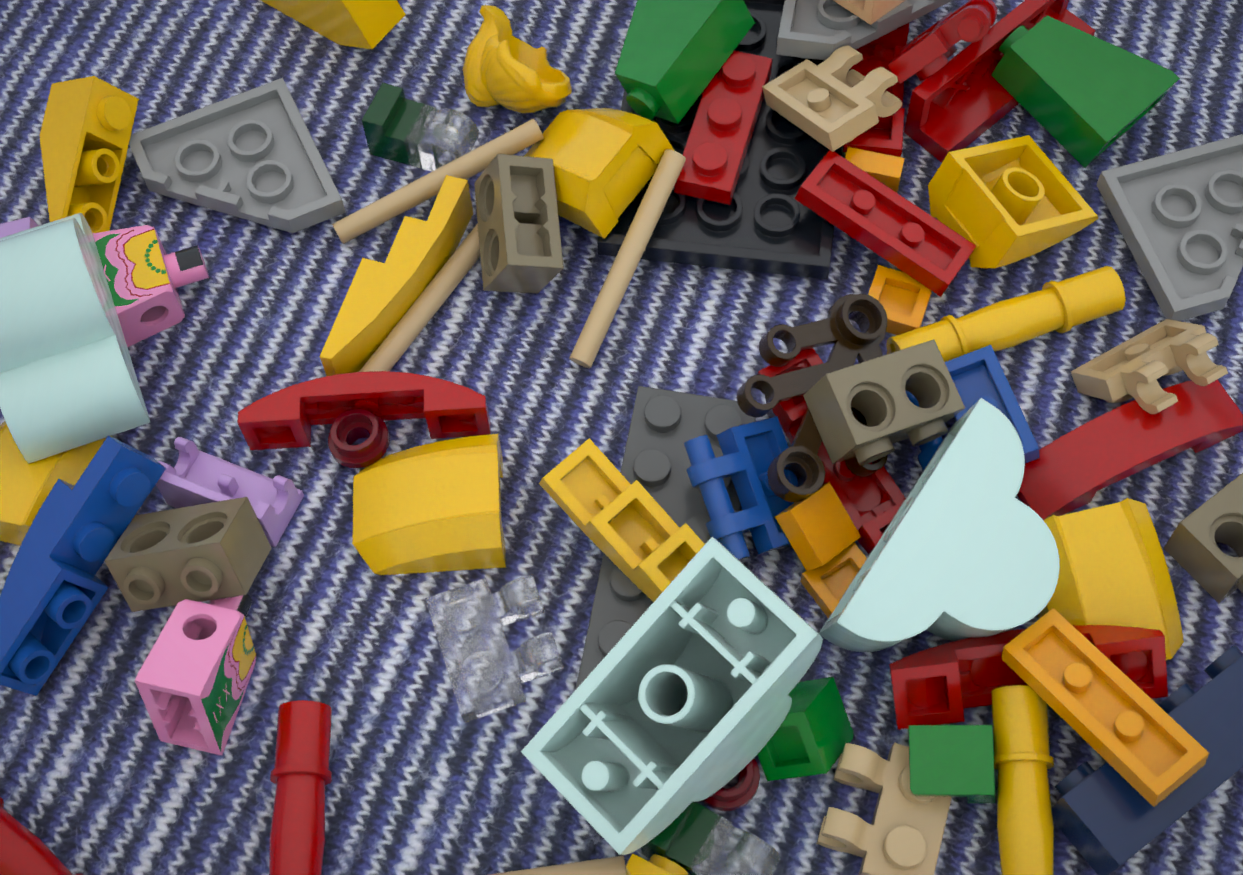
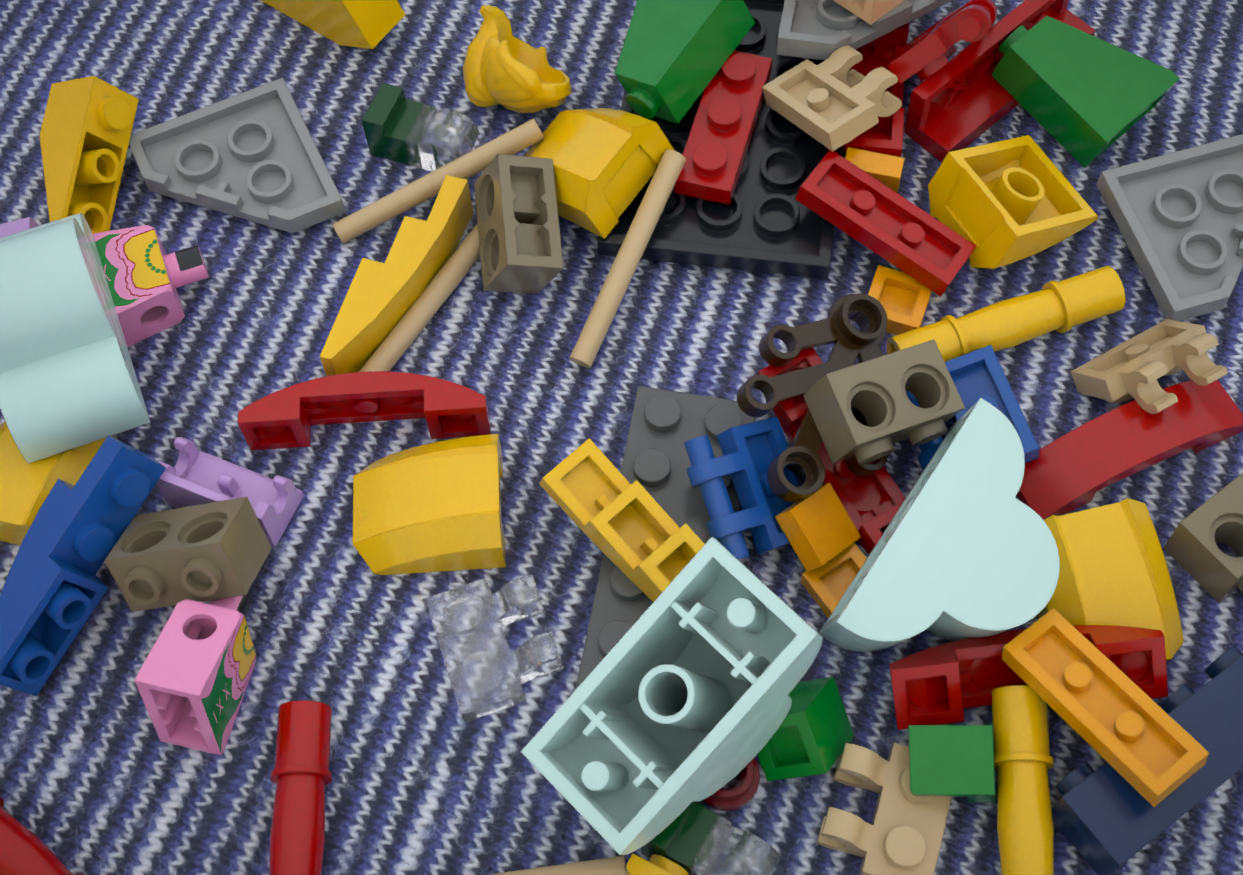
dark red plate [328,409,390,468] -> none

